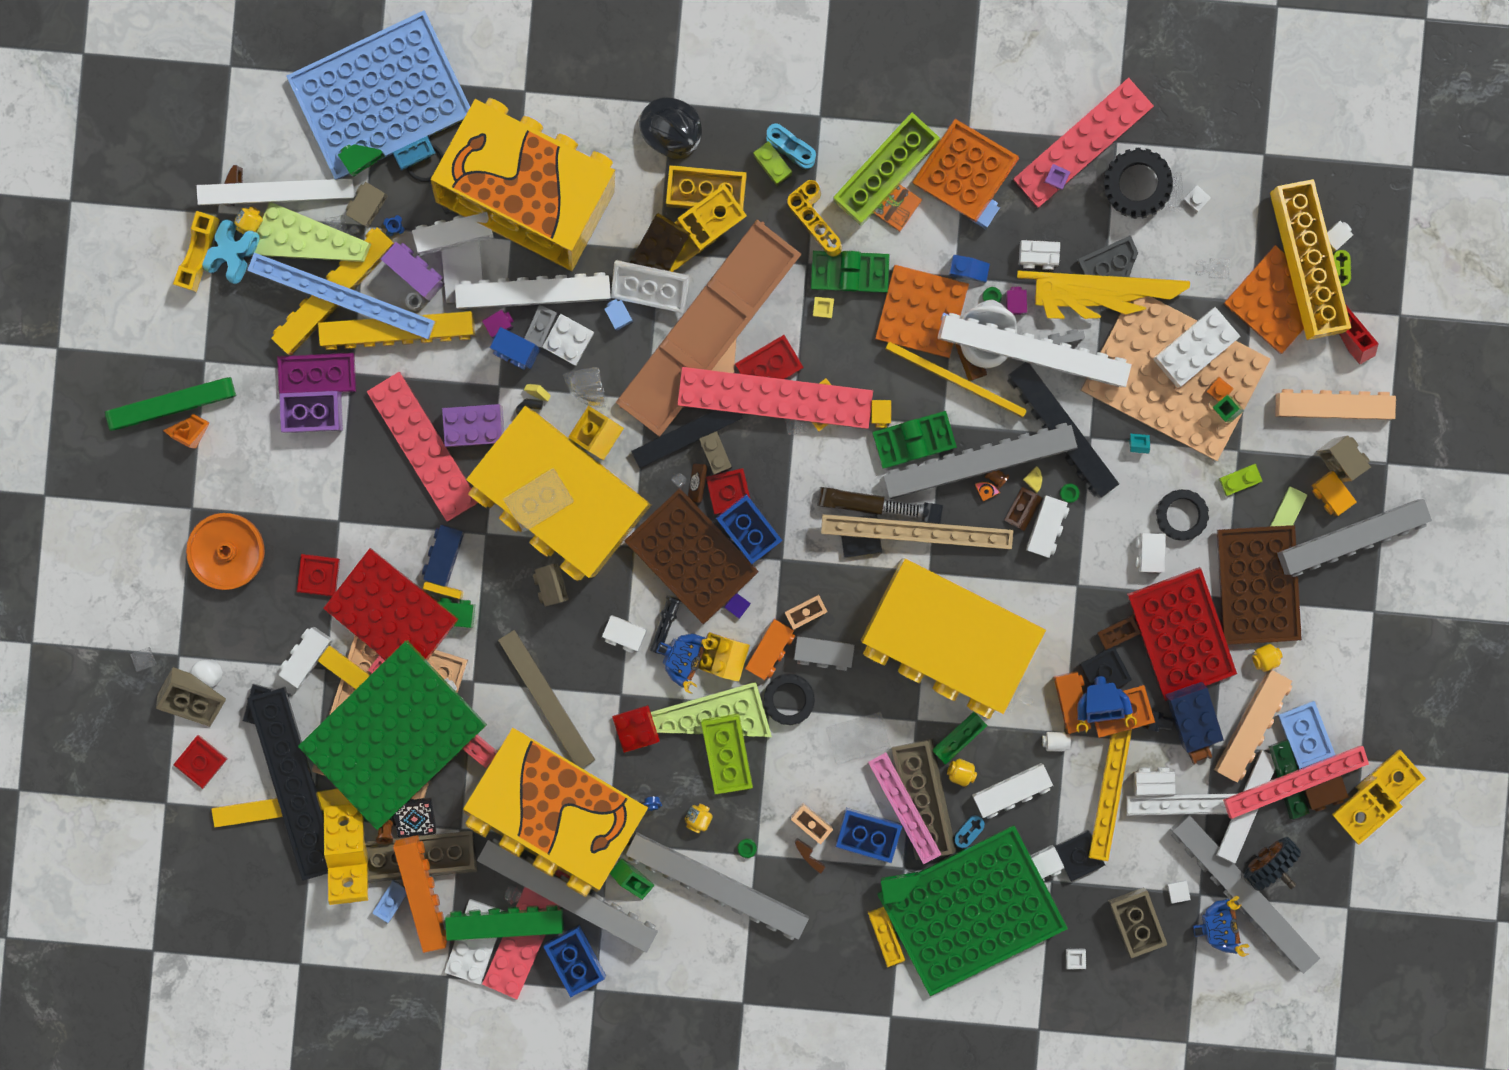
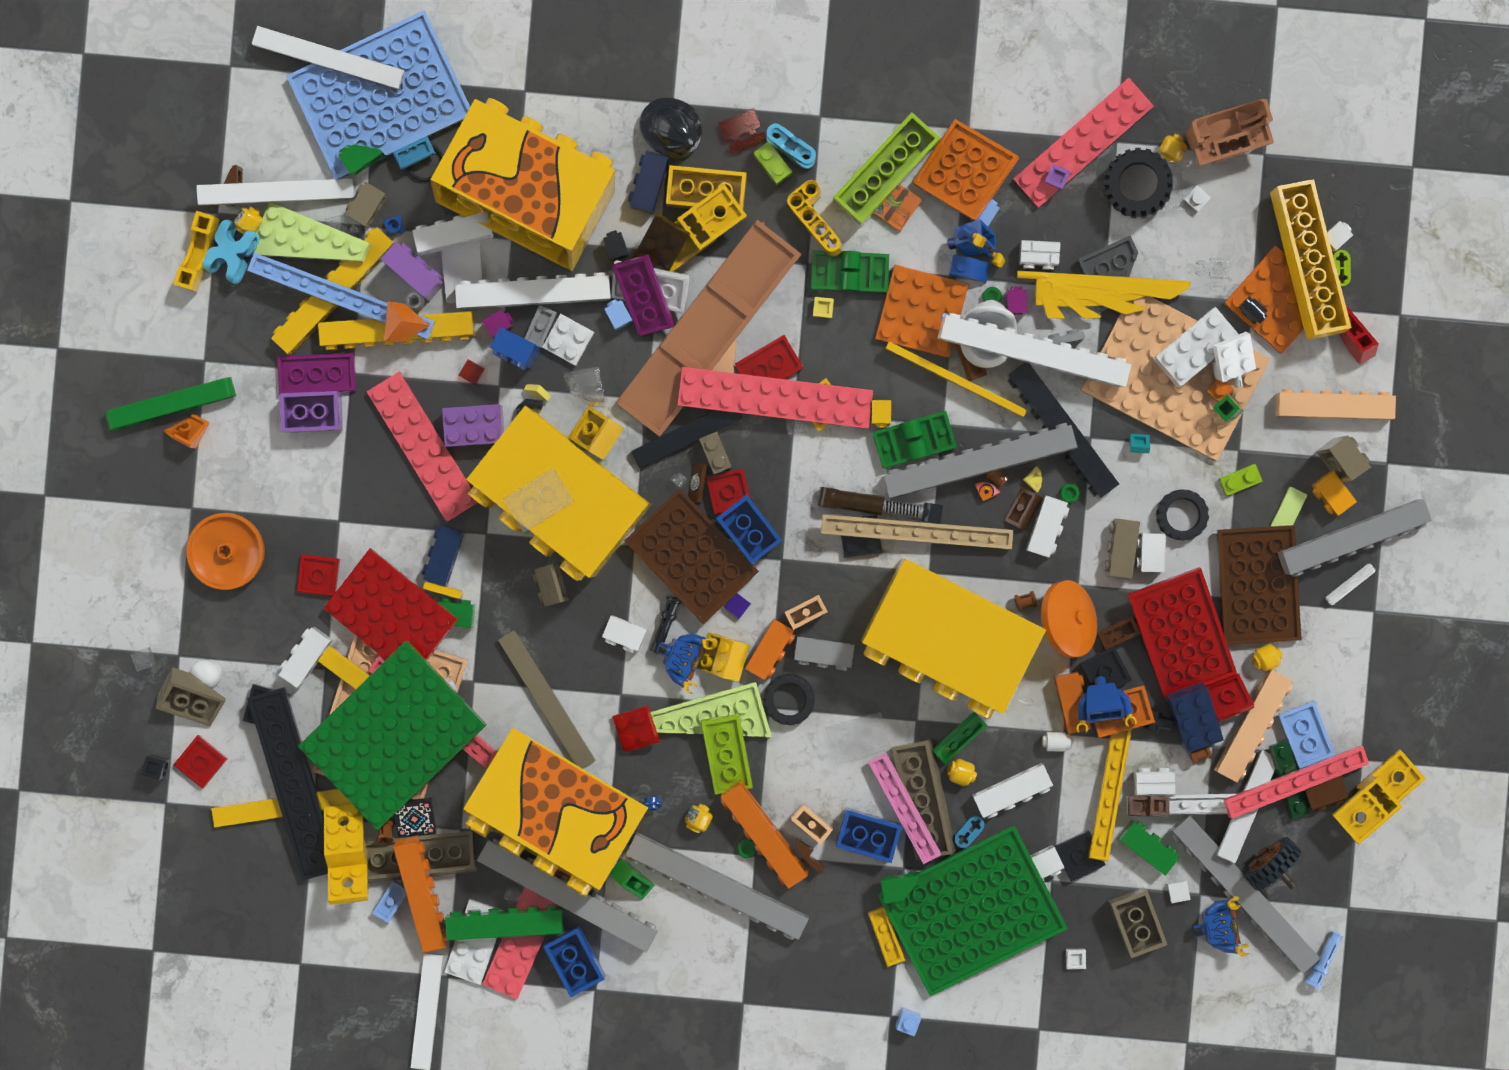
none -> black brick [141,754,170,780]
none -> white tile [252,26,405,90]
none -> orange slope [384,301,430,342]
none -> white tile [411,953,444,1070]
none -> clear red tile [459,359,485,385]
none -> black brick [603,230,629,262]
none -> magenta tile [612,254,675,337]
none -> dark blue brick [628,150,669,215]
none -> clear red plate [719,108,766,153]
none -> orange brick [721,779,808,889]
none -> light blue brick [896,1007,921,1036]
none -> torso [947,219,1005,268]
none -> dark orange bush [1014,591,1037,612]
none -> orange dish [1041,580,1097,658]
none -> dark tan brick [1104,518,1140,579]
none -> green brick [1118,820,1179,876]
none -> reddish brown slope [1128,796,1170,817]
none -> yellow head [1159,134,1188,164]
none -> nougat piece [1185,99,1274,167]
none -> red plate [1206,673,1255,722]
none -> white plate [1212,332,1256,388]
none -> black brick [1239,296,1268,324]
none -> light blue pin [1304,931,1343,989]
none -> white axle [1325,564,1375,605]

